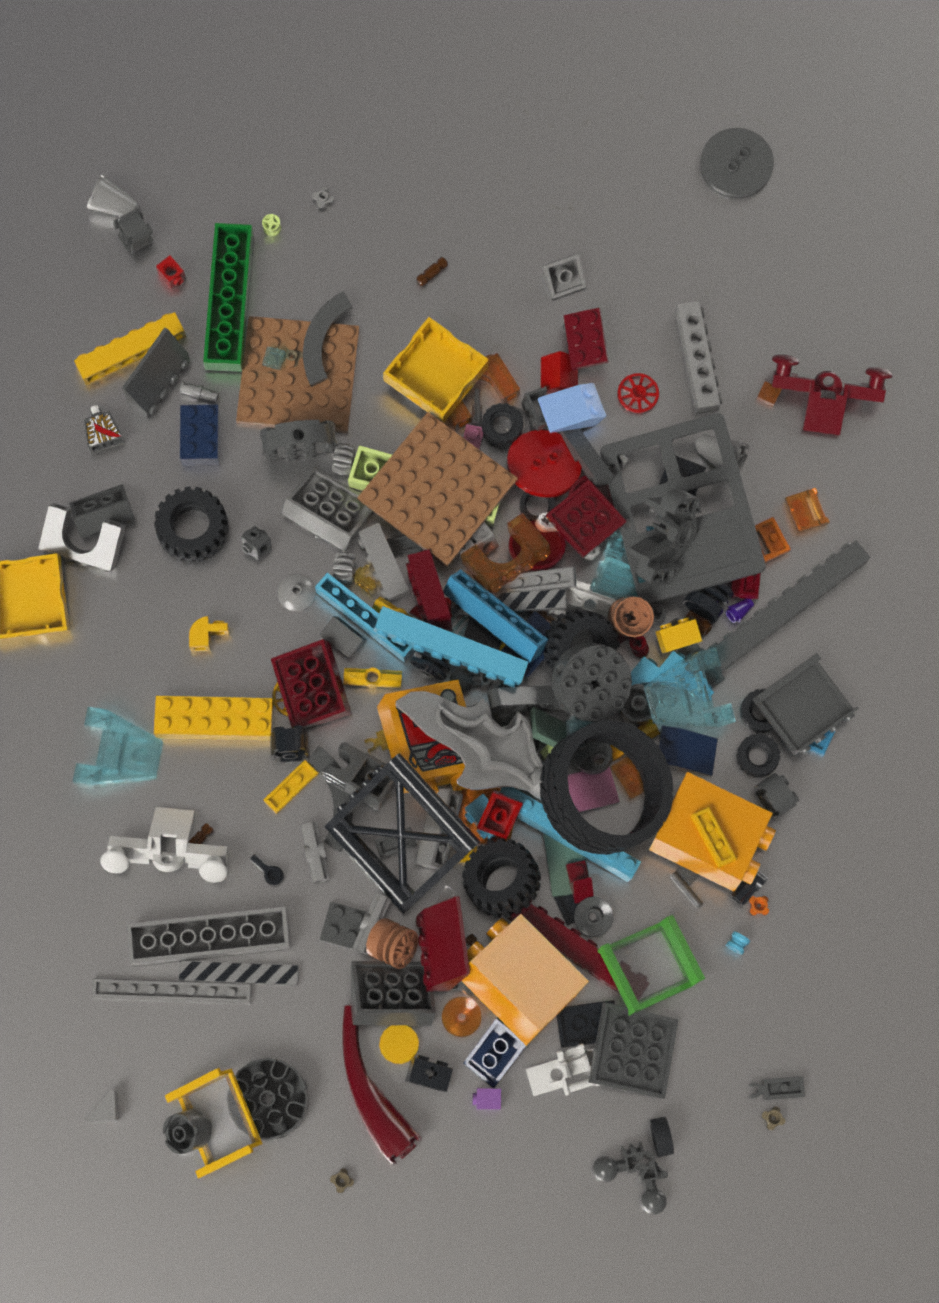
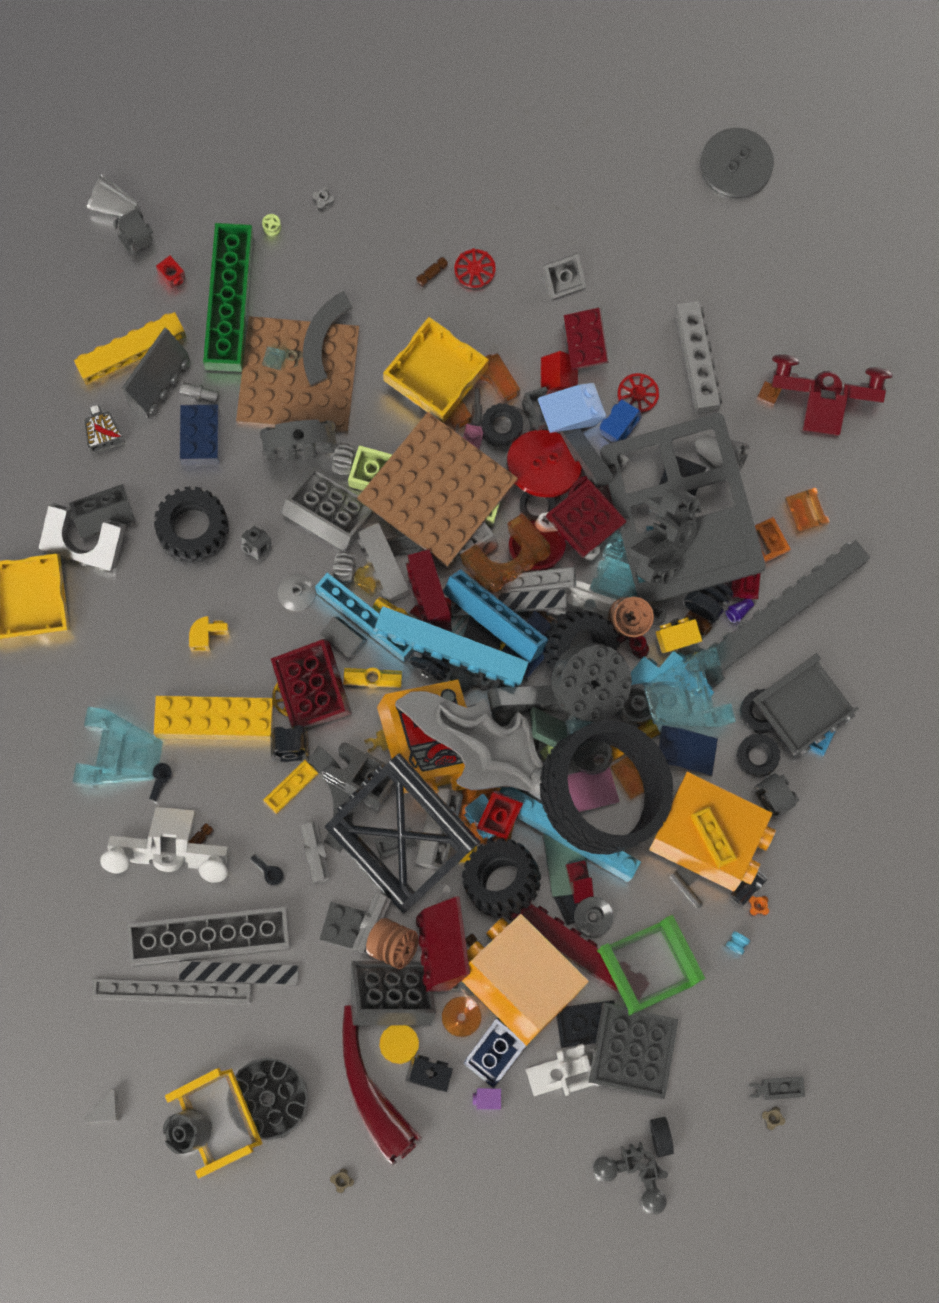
none -> black plate [149,763,172,801]
none -> red wheel [454,248,496,288]
none -> blue brick [600,399,642,443]

